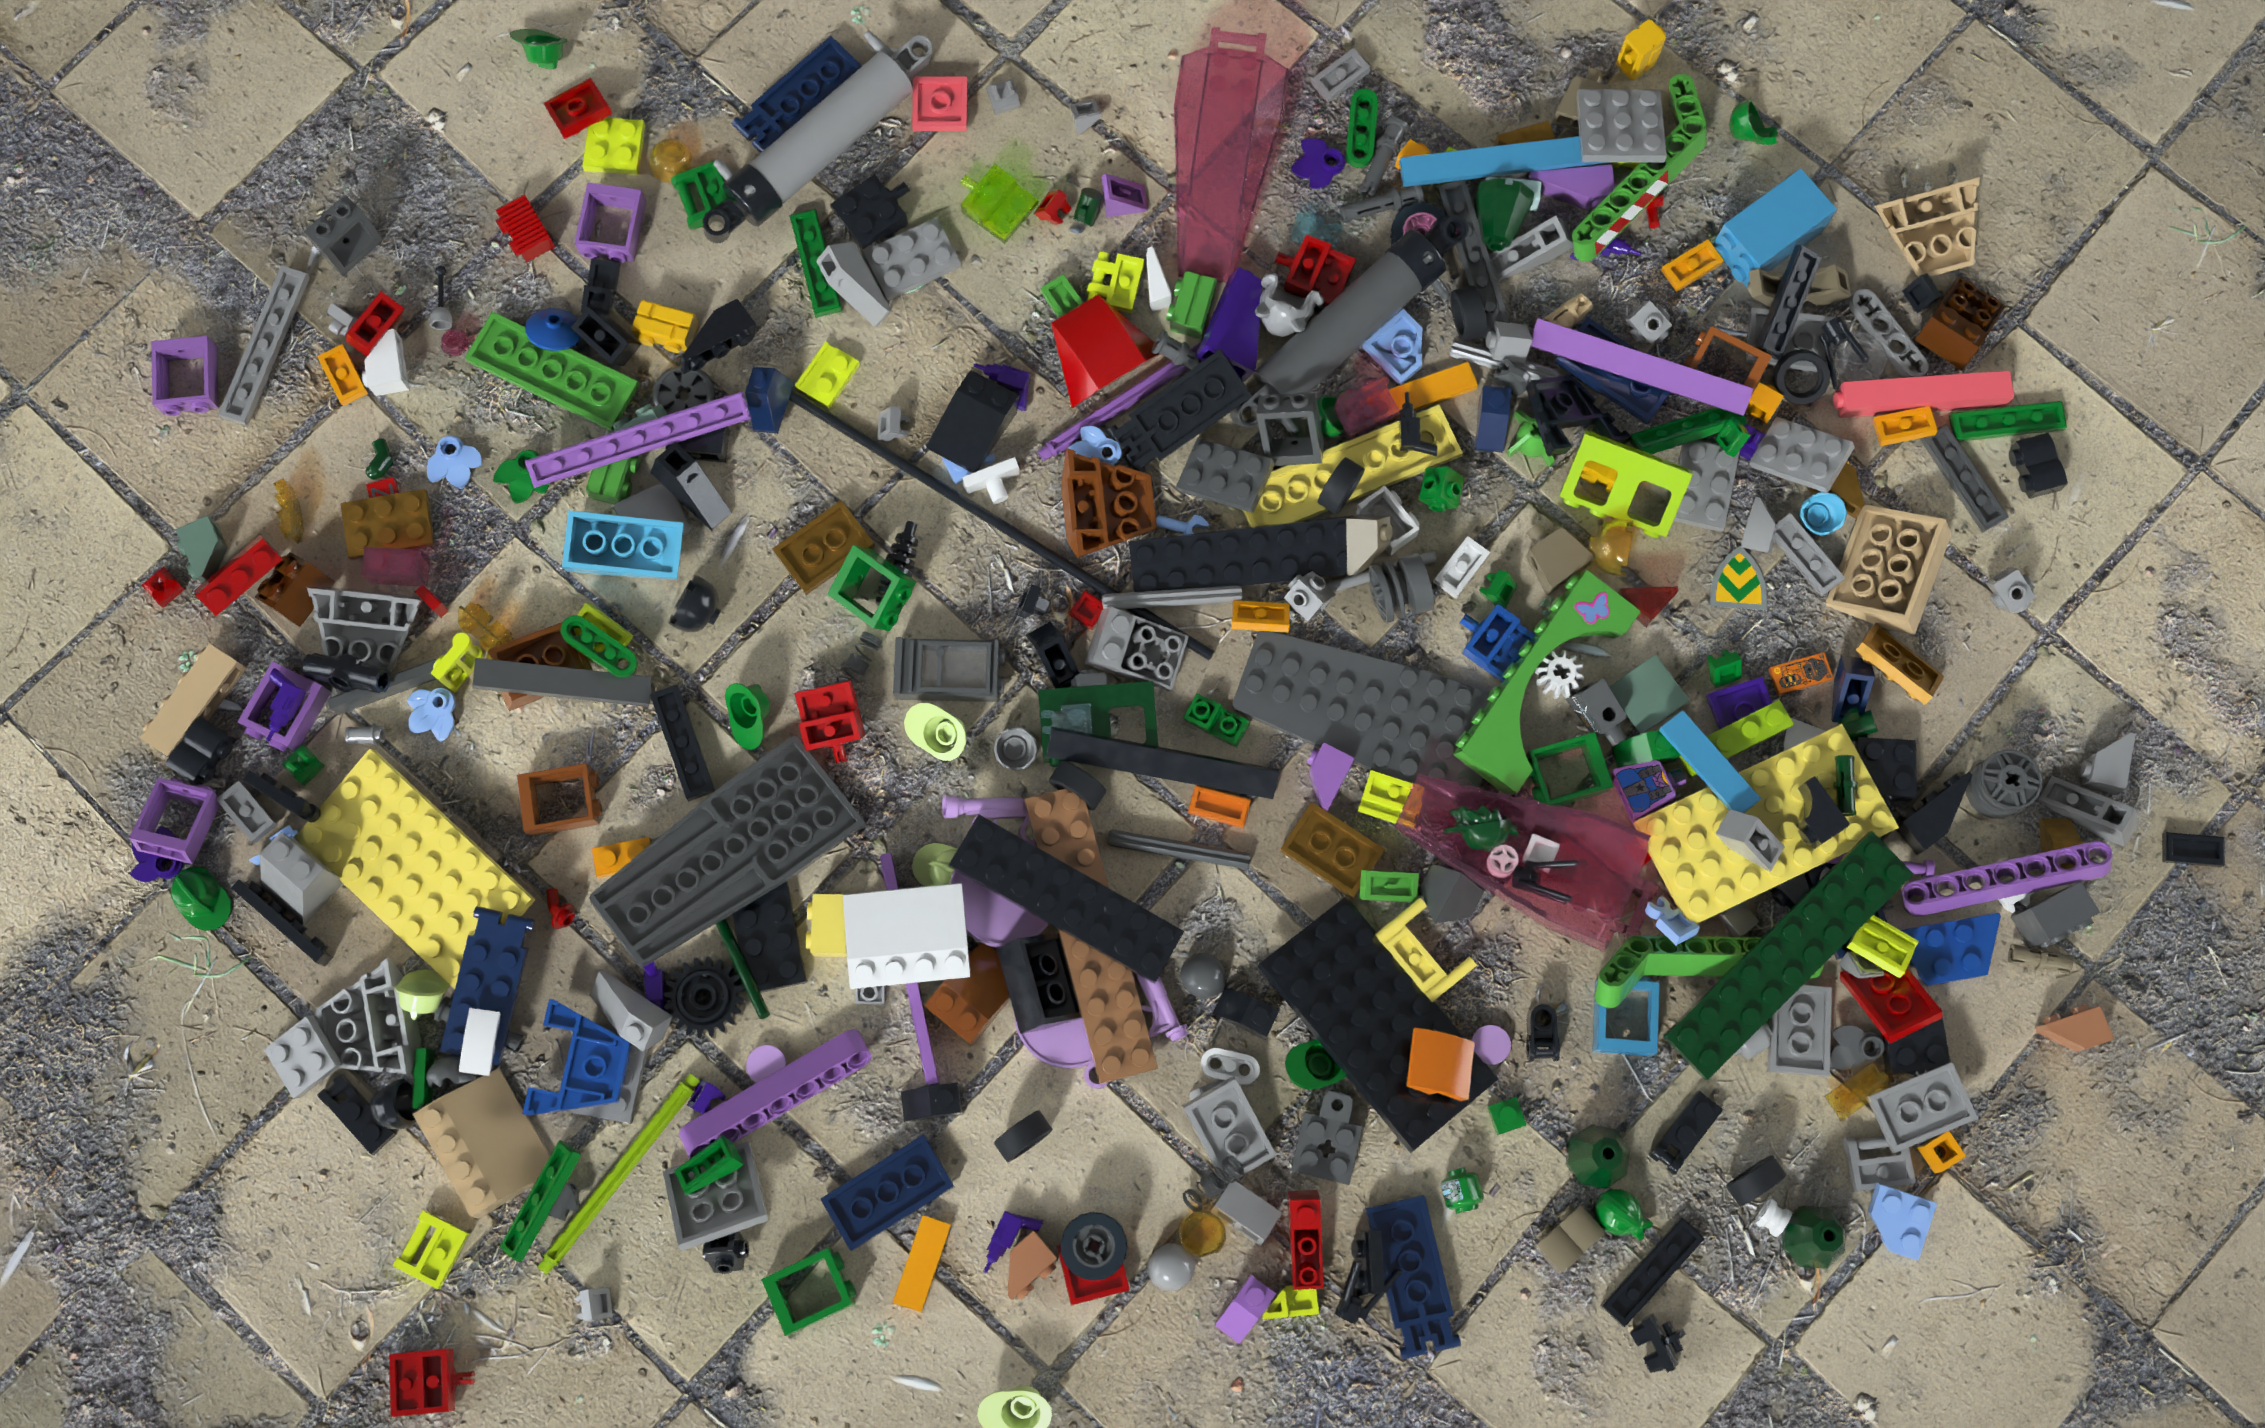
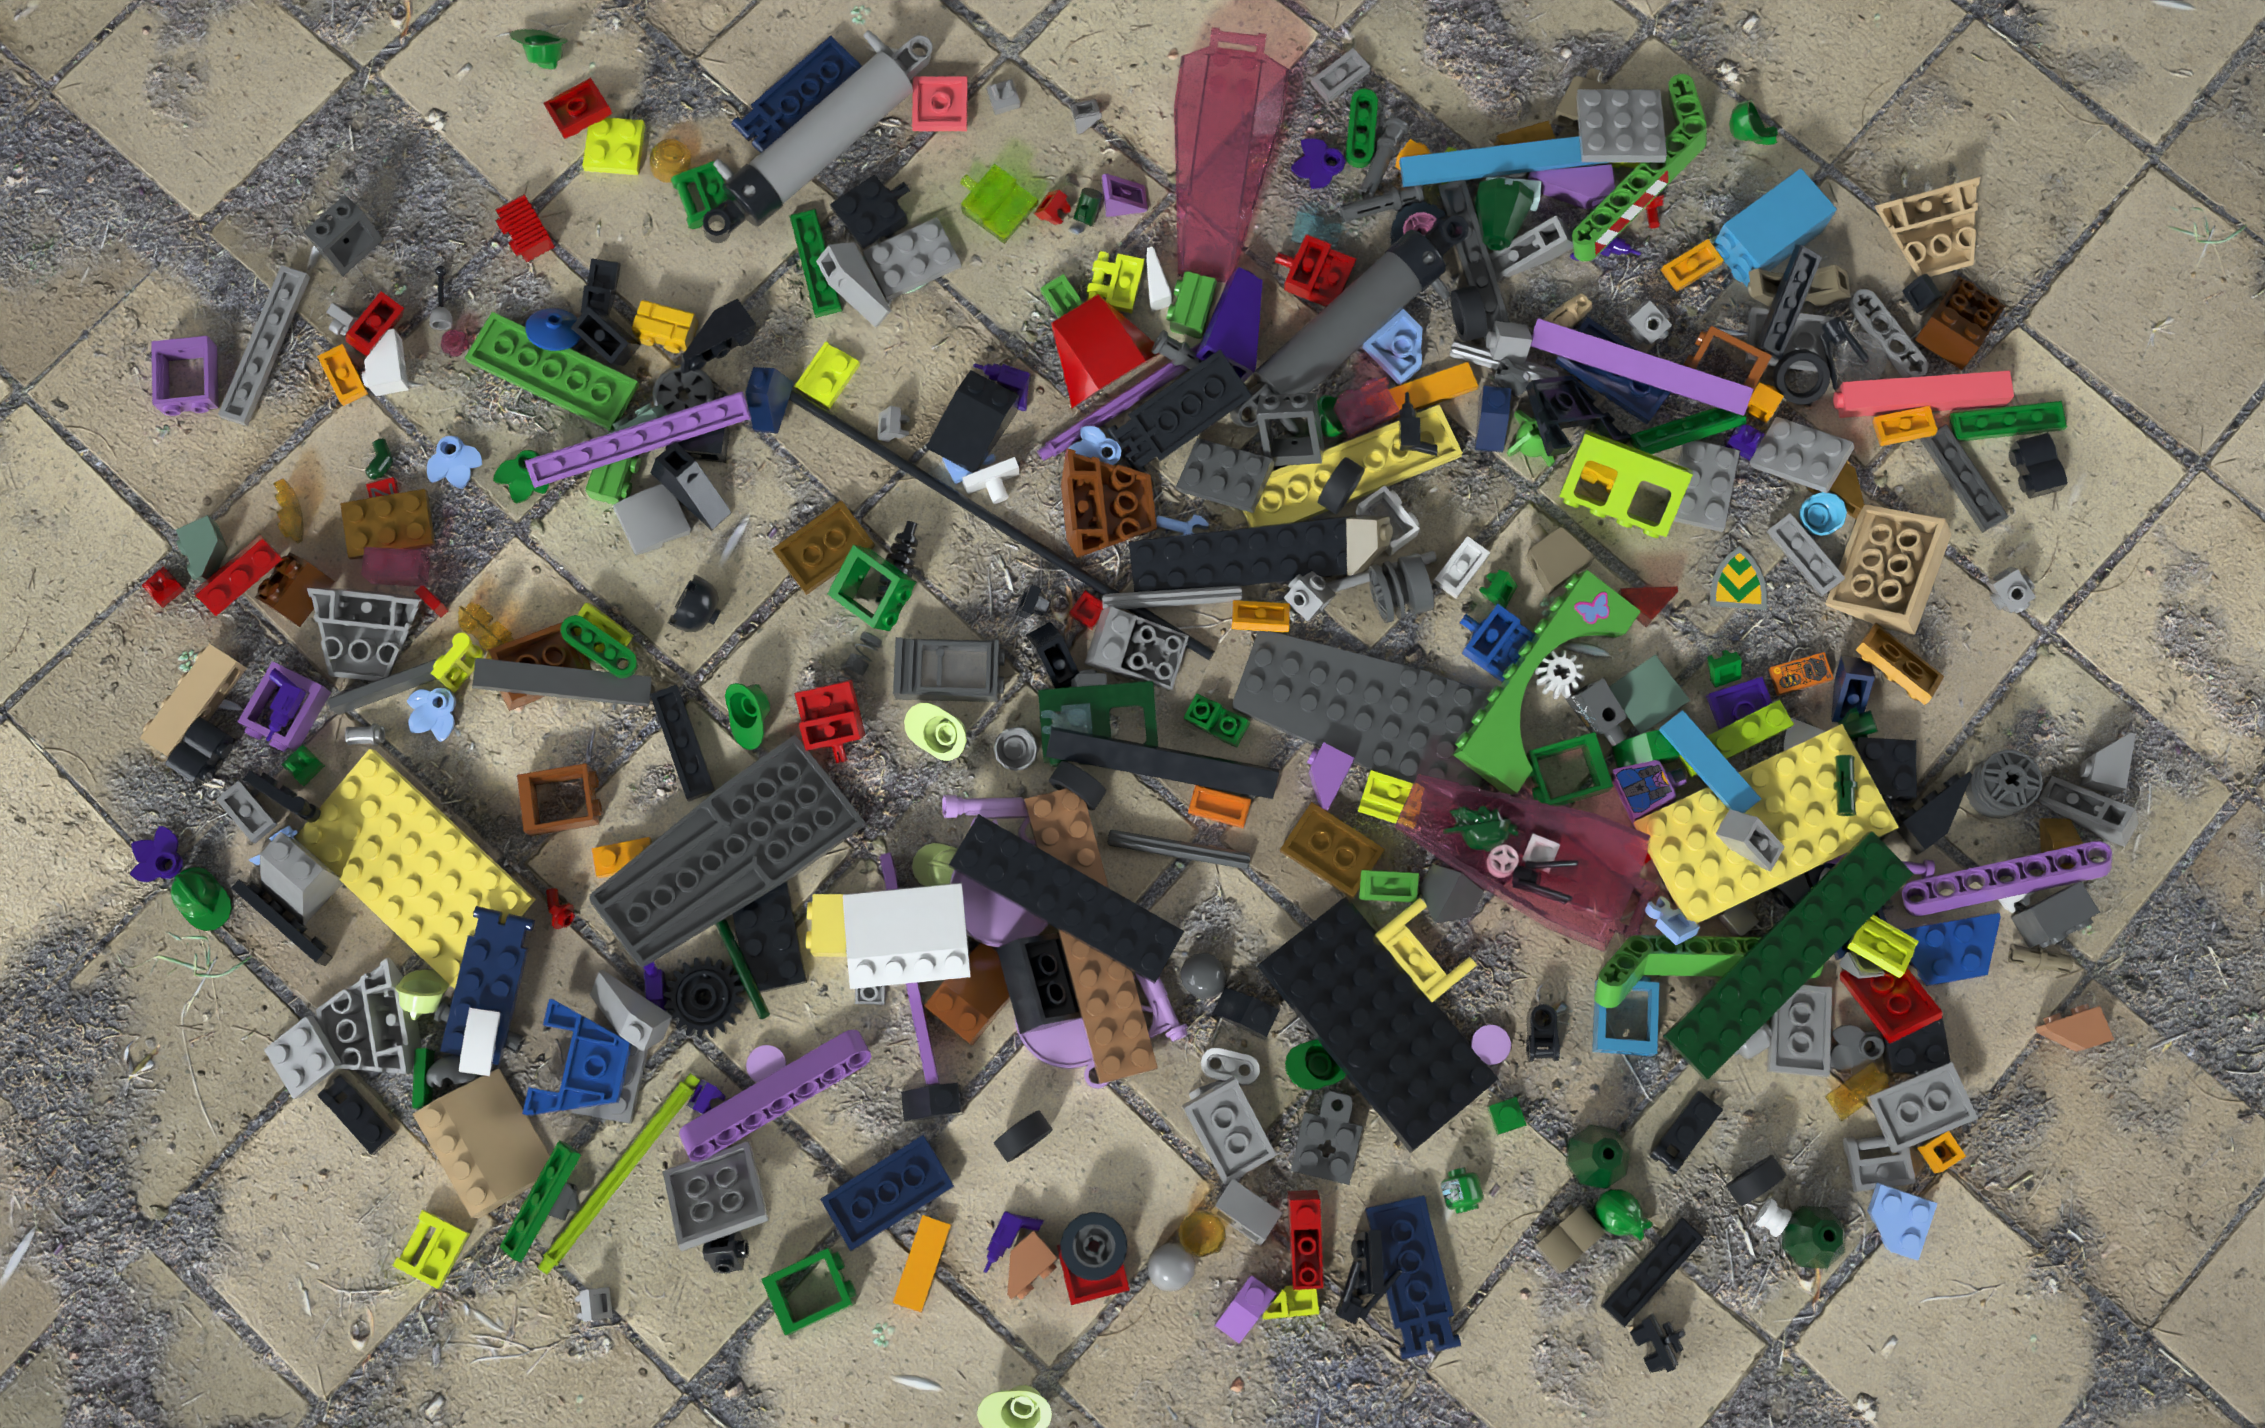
medium lavender window [129,777,220,864] -> none
black piece [302,653,391,693] -> none
black hat [370,1079,418,1130] -> none
red plate [389,1348,475,1417] -> none
medium azure slope [562,510,684,580] -> none
medium lavender window [574,182,647,263] -> none
green slope [674,1135,744,1195] -> none
dark grey piece [1183,1155,1244,1212] -> none
light grey hair [1255,273,1324,337] -> none
orange slope [1407,1028,1475,1101] -> none
green brick [1419,466,1464,512] -> none
clear yellow cylinder [1589,519,1634,577] -> none
yellow brick [1616,19,1666,81] -> none
green tile [1715,417,1751,457] -> none
light grey slope [1741,497,1778,553] -> none
black arch [1797,776,1850,849] -> none
black tile [2162,832,2225,867] -> none

